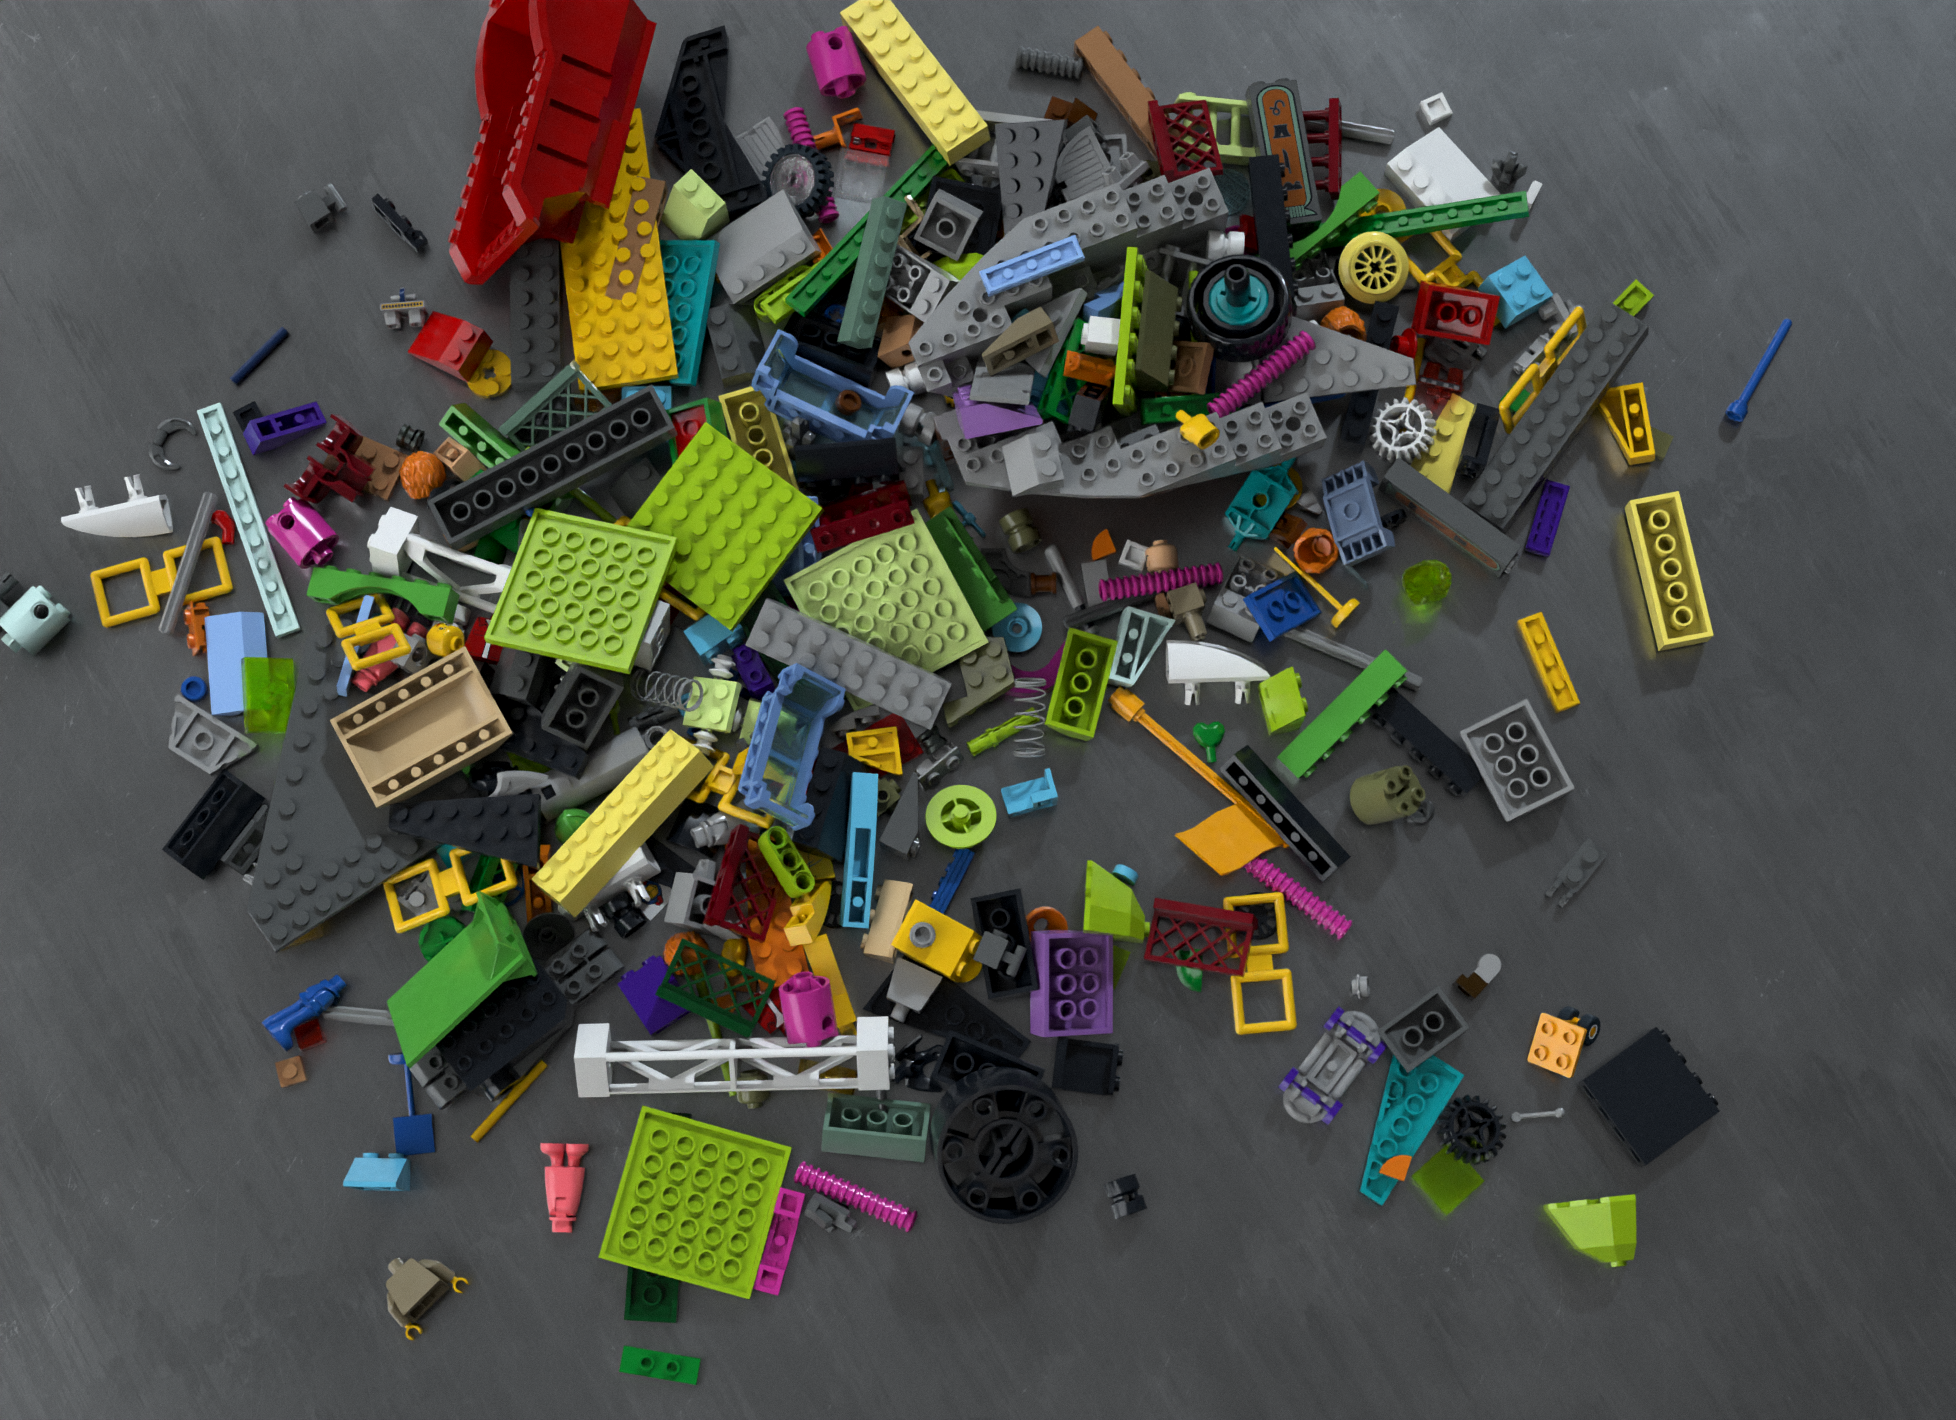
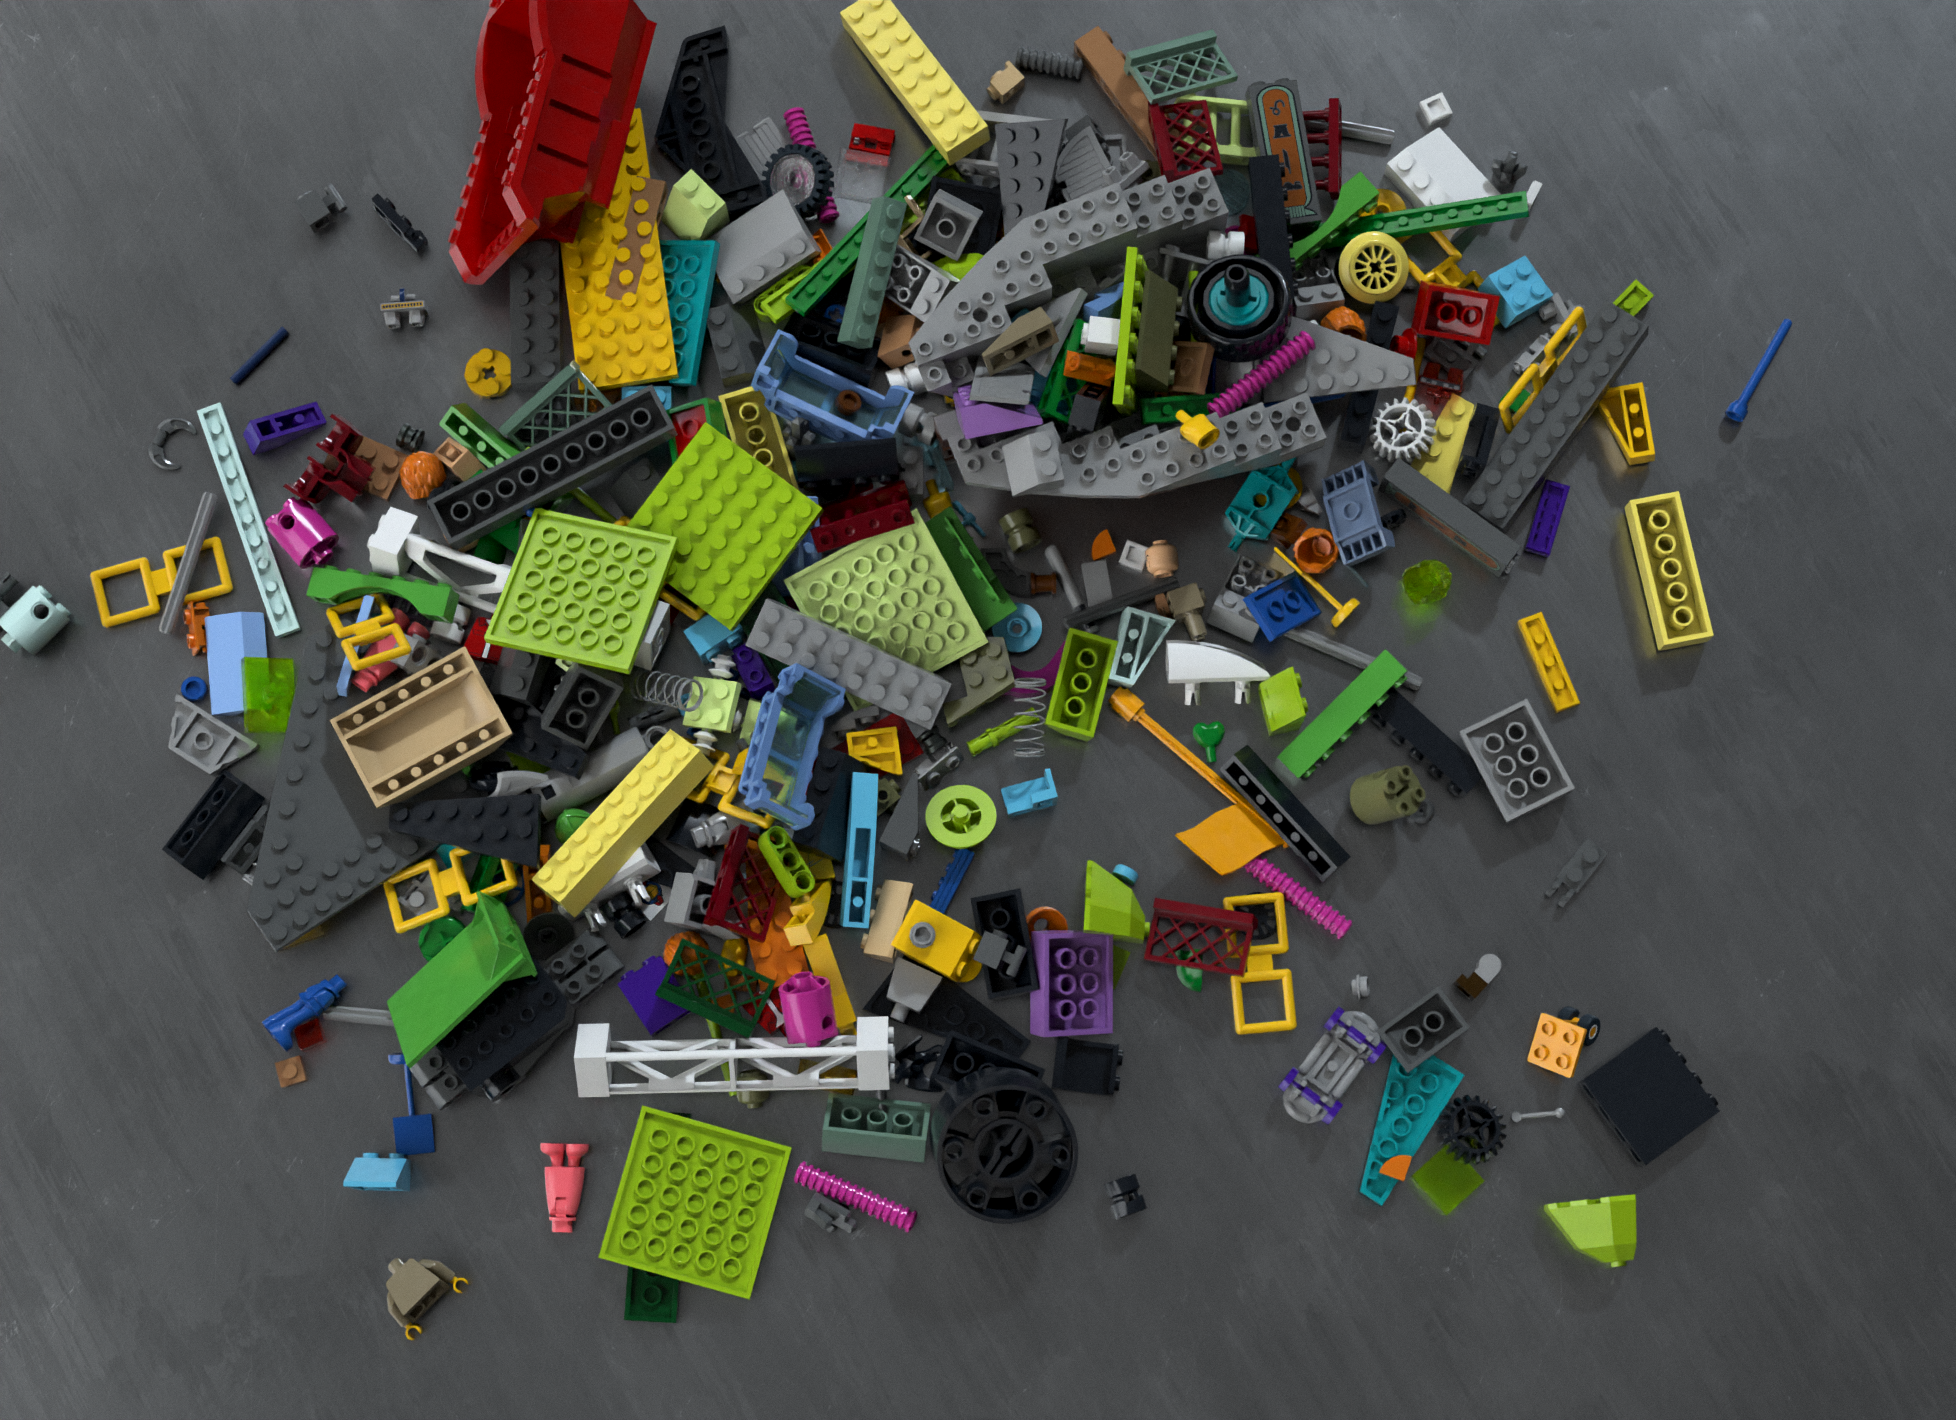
white piece [61,474,173,537] -> none
red arm [210,510,236,545] -> none
black plate [233,401,264,433] -> none
red slope [408,311,494,383] -> none
yellow head [426,623,464,657] -> none
yellow bar [470,1060,548,1143] -> none
green plate [619,1346,701,1385] -> none
dark pink slope [753,1187,806,1296] -> none
dark pink cylinder [806,26,866,99] -> none
orange bracket [813,108,863,153] -> none
light blue tile [979,235,1085,297] -> none
reddish brown slope [1044,96,1098,129] -> none
dark pink piece [1098,562,1223,602] -> none
olive tile [1651,427,1674,460] -> none
none -> tan brick [986,60,1025,104]
none -> sand green fence [1123,29,1238,105]

